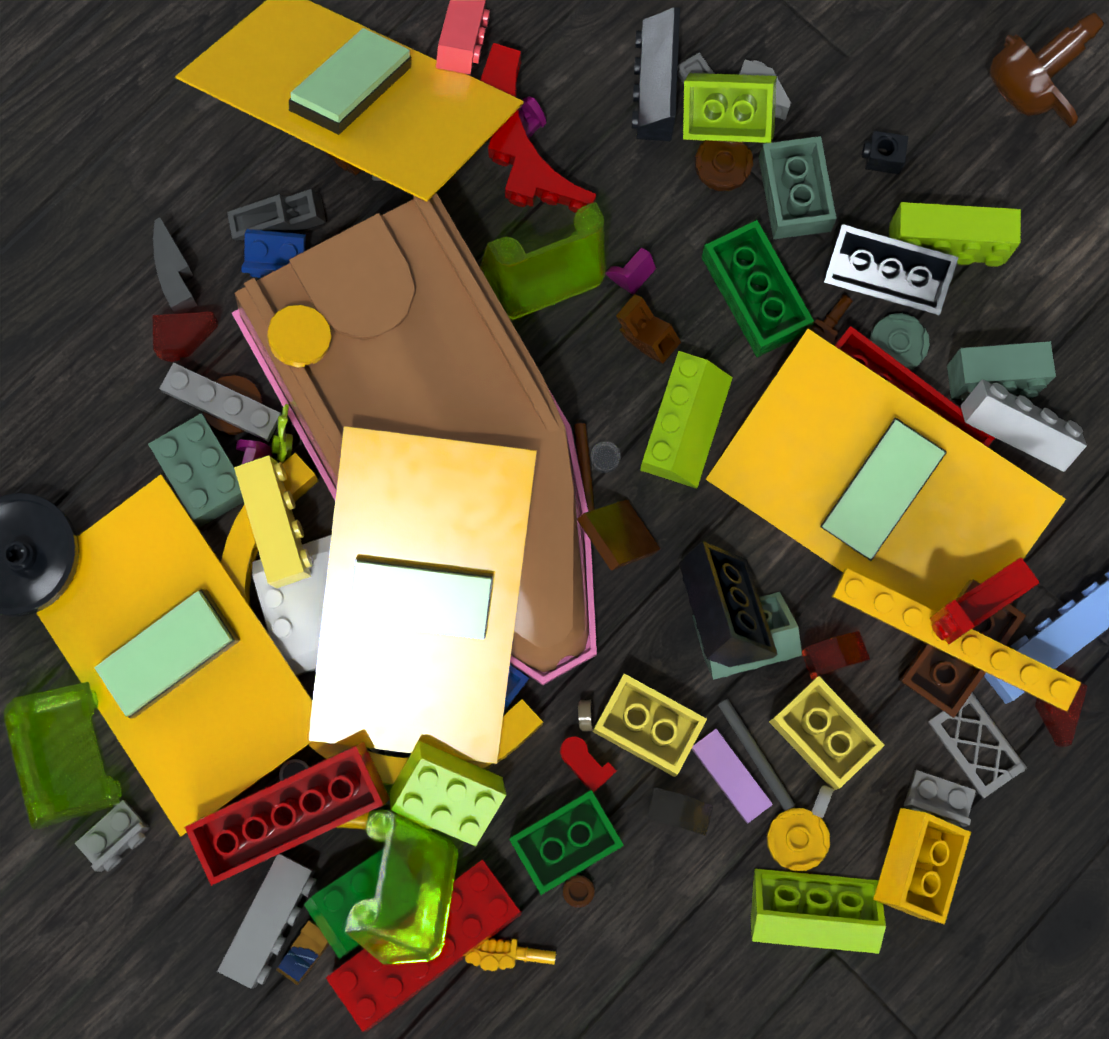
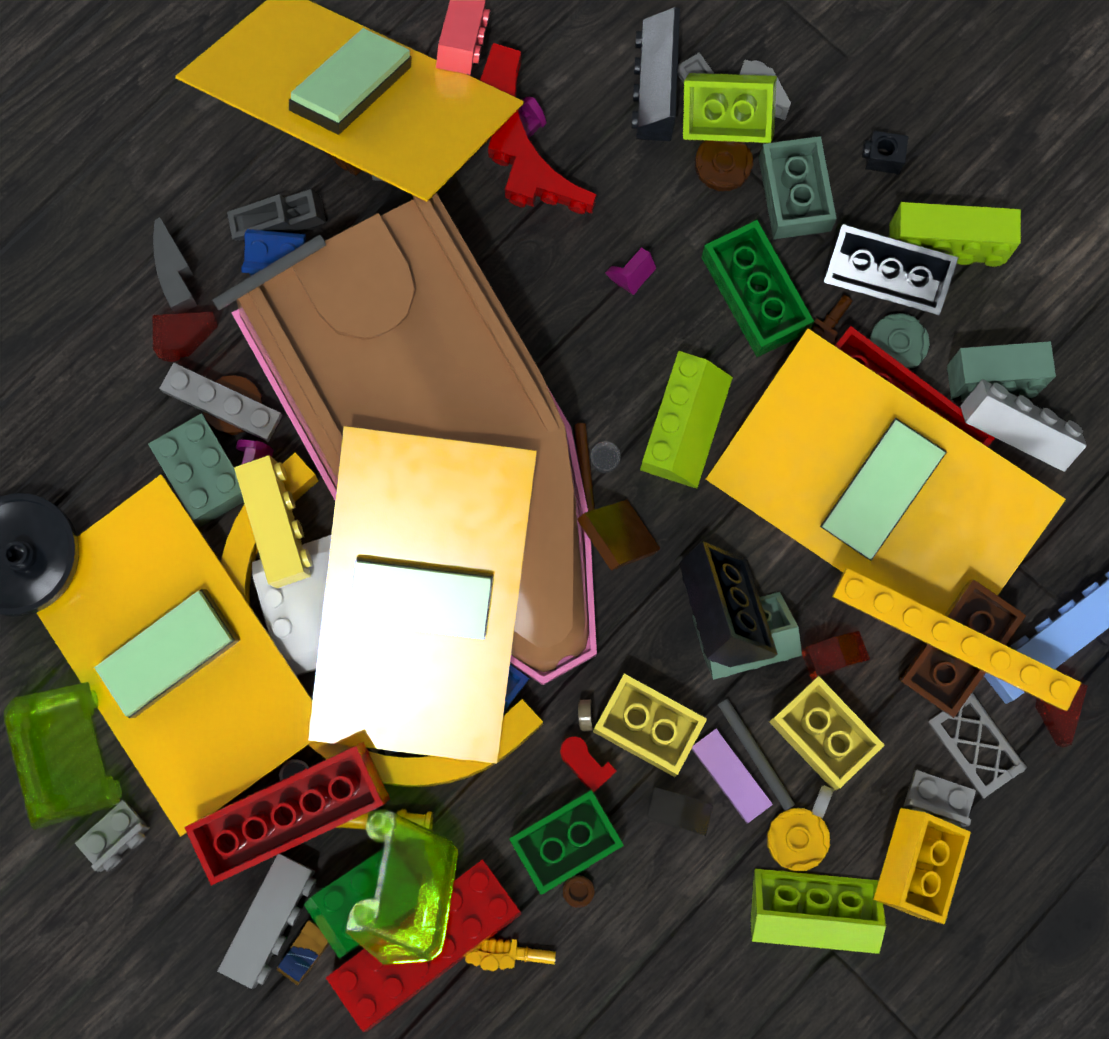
yellow tile [267,305,331,367] -> none
lime plate [272,404,293,463] -> none
brick [389,741,506,846] -> none
clear neon green windscreen [480,202,606,320] -> none
reddish brown brick [616,294,681,364] -> none
red arch [930,557,1040,645] -> none
reddish brown piece [990,12,1104,128] -> none
none -> dark grey bar [212,235,326,310]

